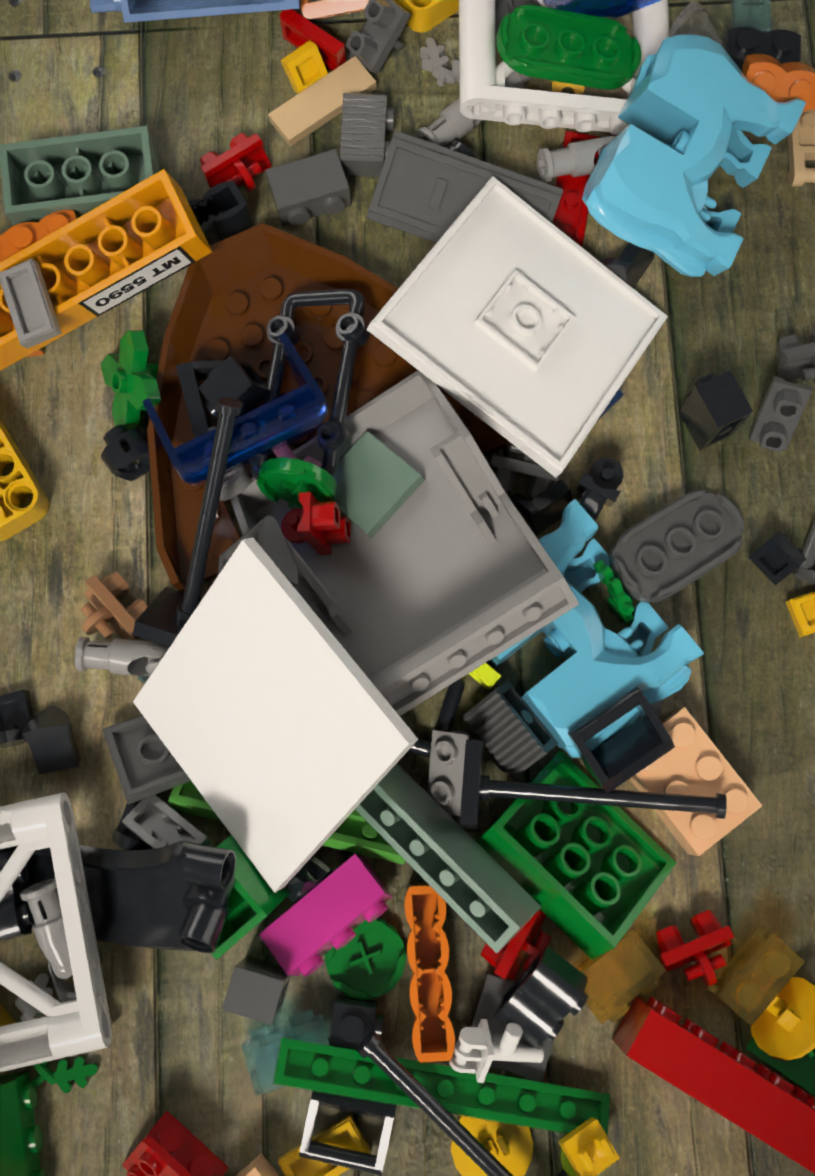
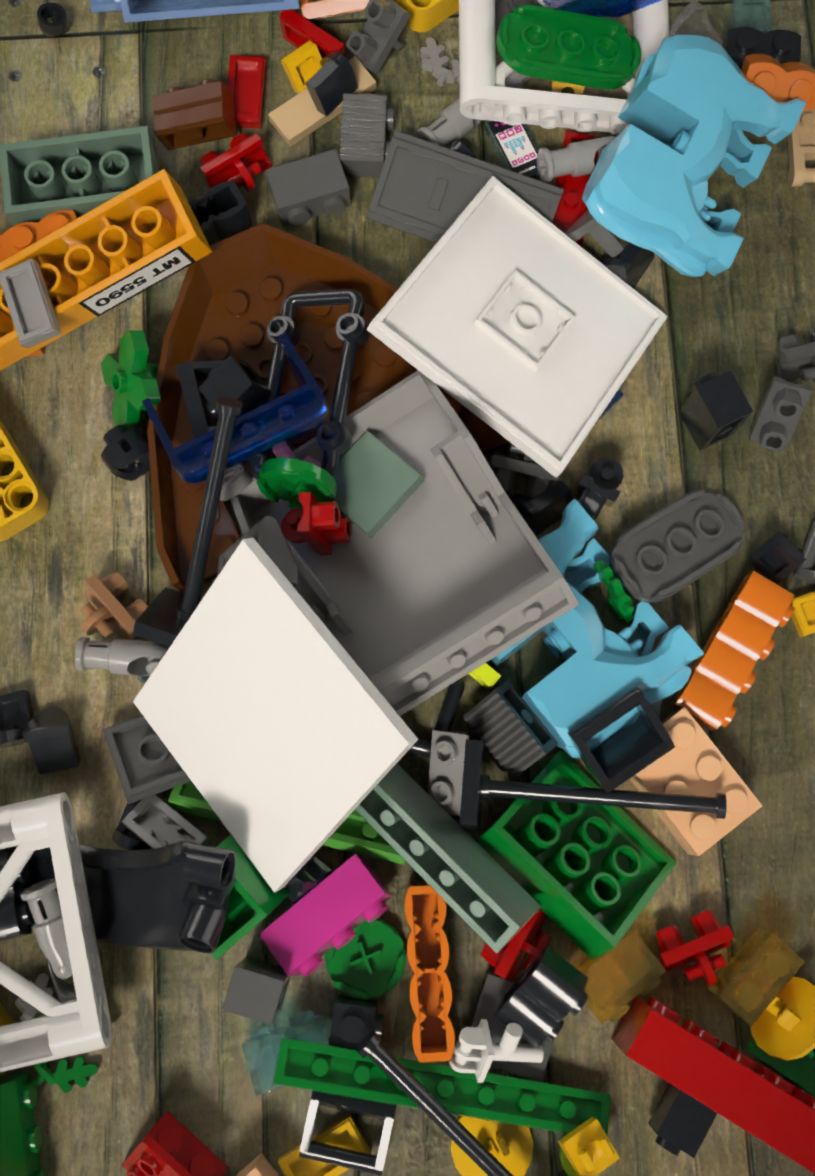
none -> black hinge [37,3,67,37]
none -> reddish brown brick [153,79,237,150]
none -> red tile [227,55,267,129]
none -> black tile [305,51,358,116]
none -> tile [484,121,540,180]
none -> dark grey tile [564,210,625,258]
none -> black brick [648,1083,718,1158]
none -> orange brick [670,570,795,731]

